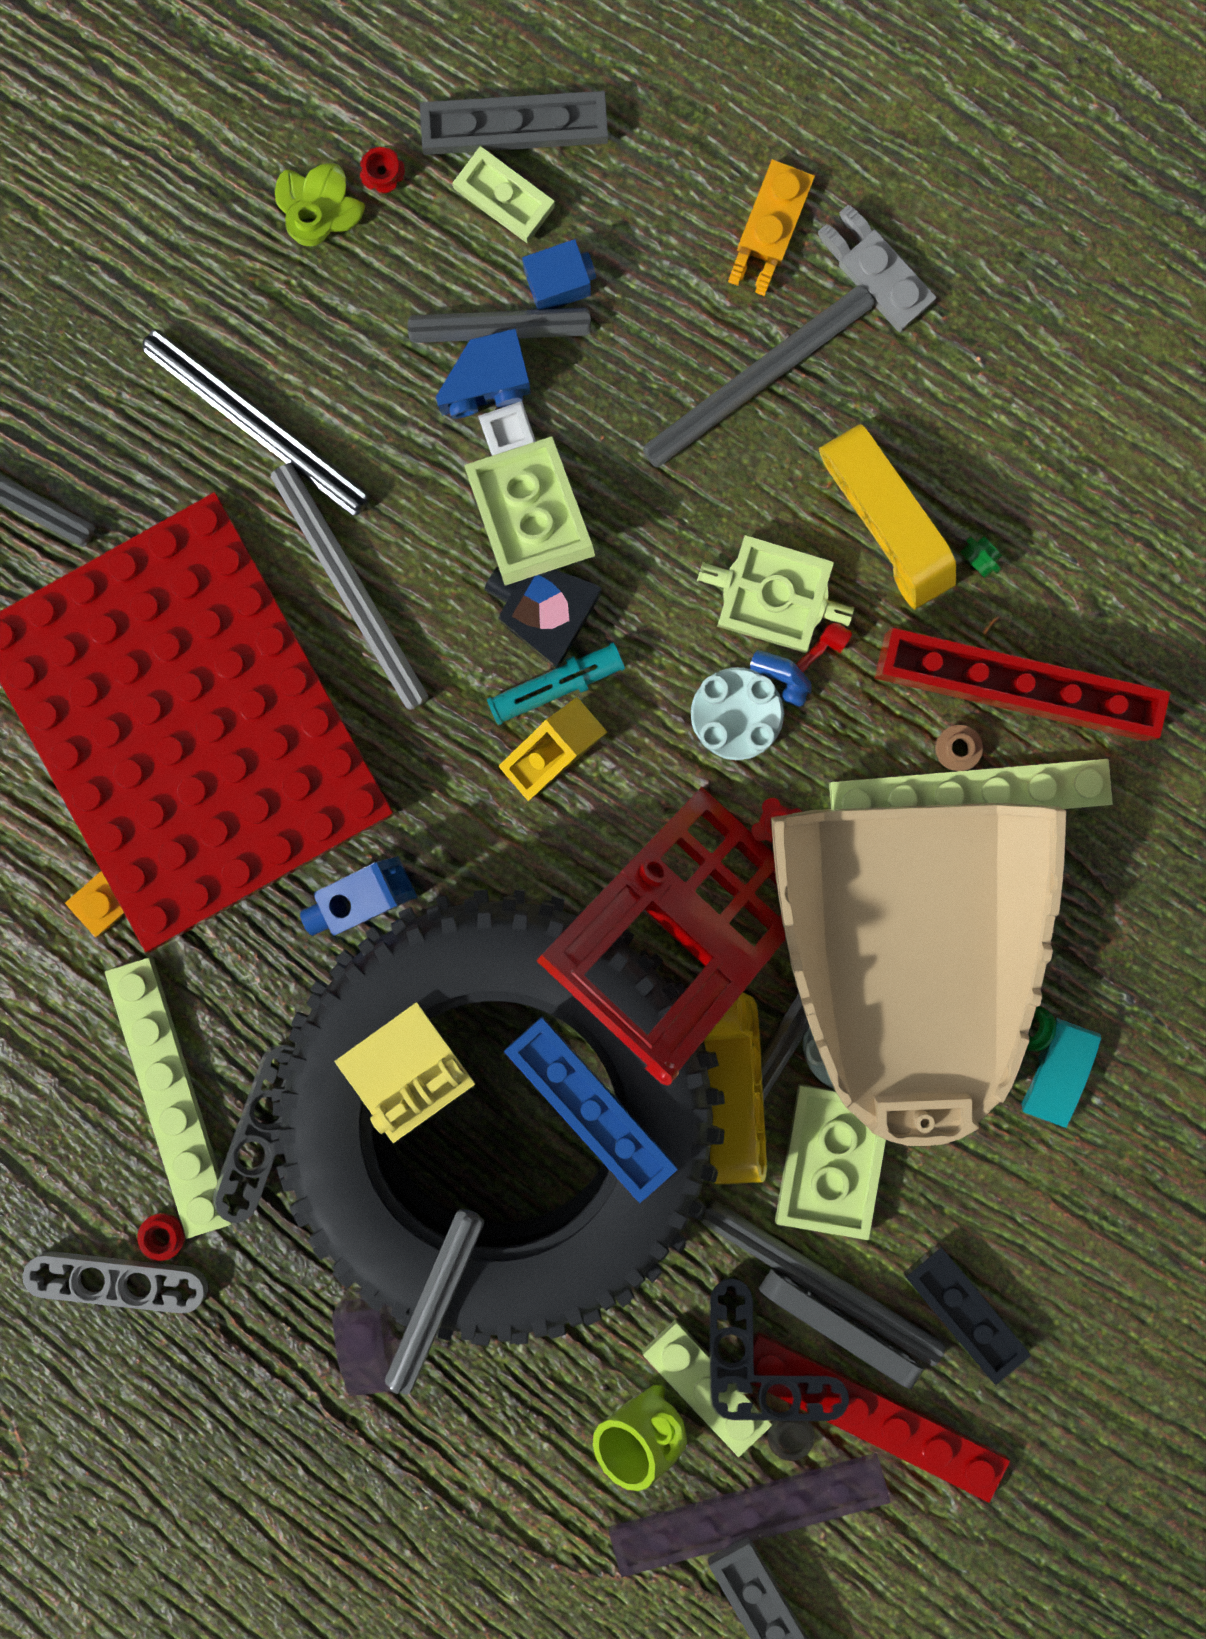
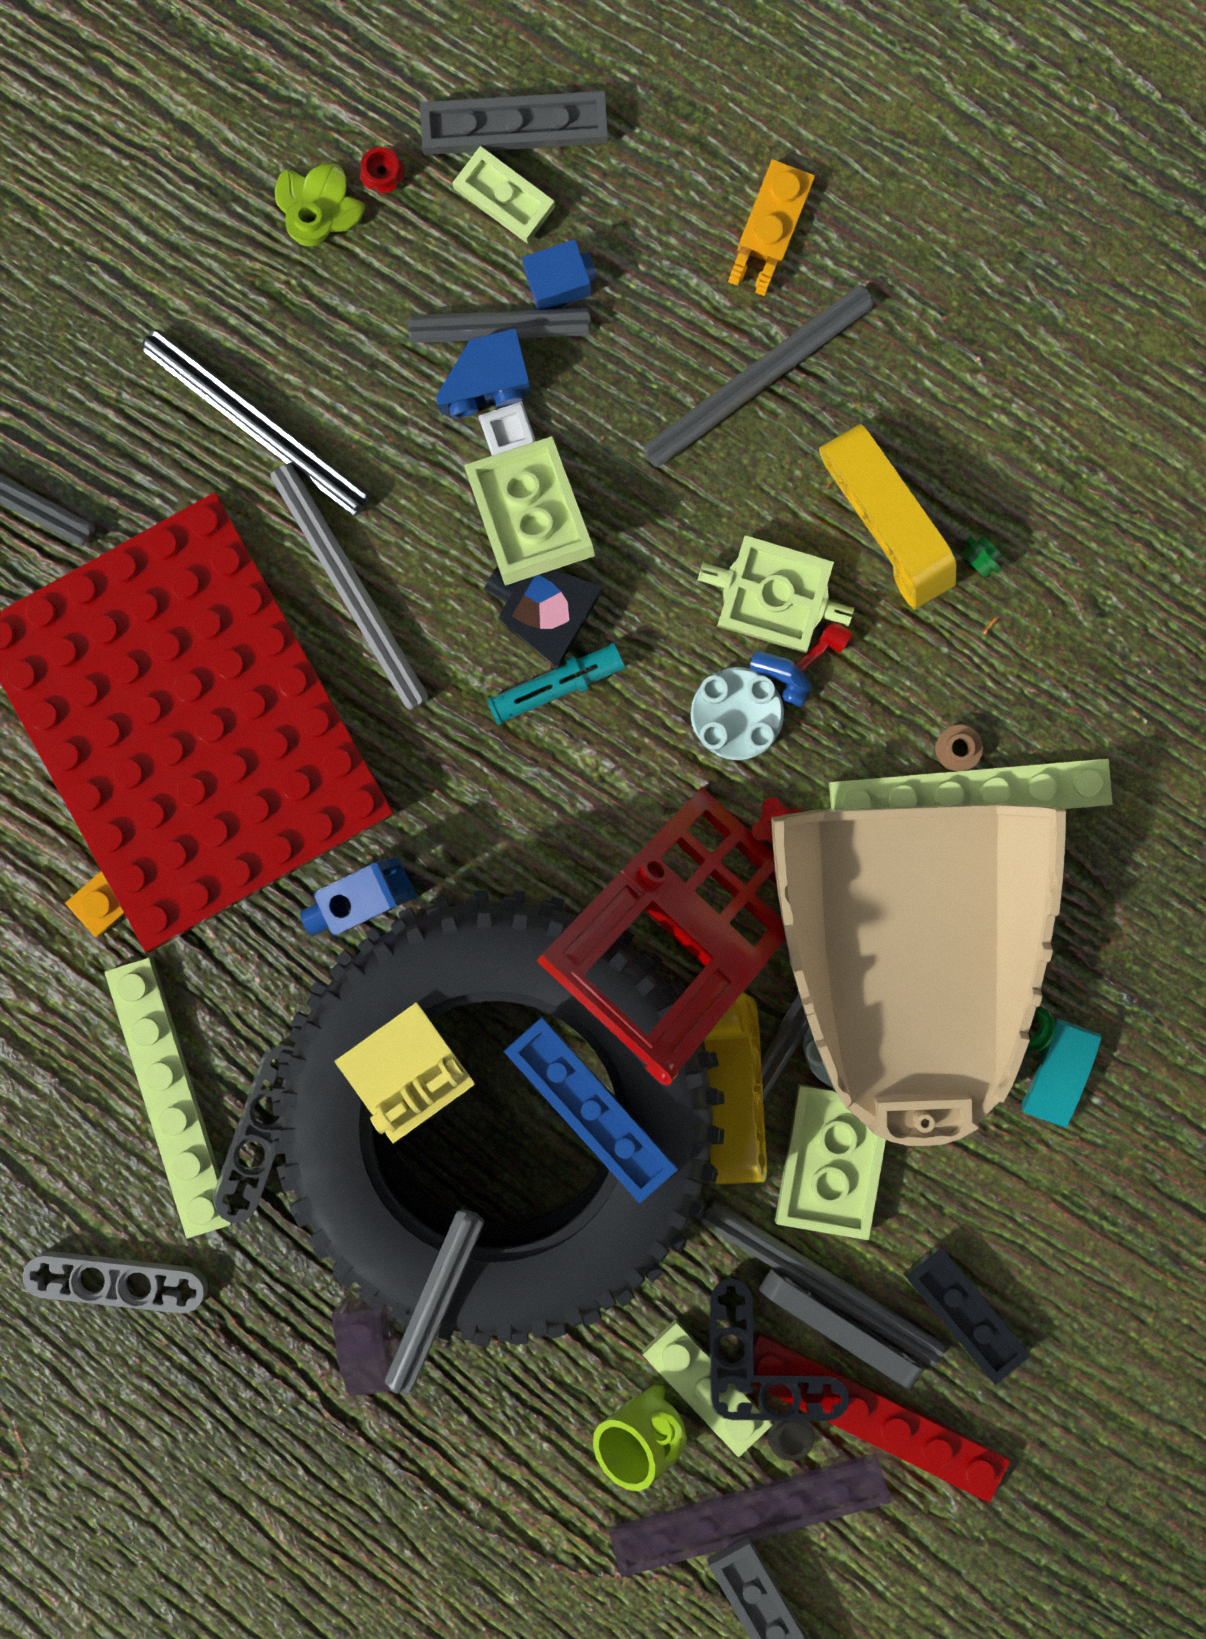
red plate [137,1213,185,1261] -> none
yellow slope [498,697,607,801] -> none
light grey hinge [818,205,936,332] -> none
red brick [874,628,1171,741] -> none

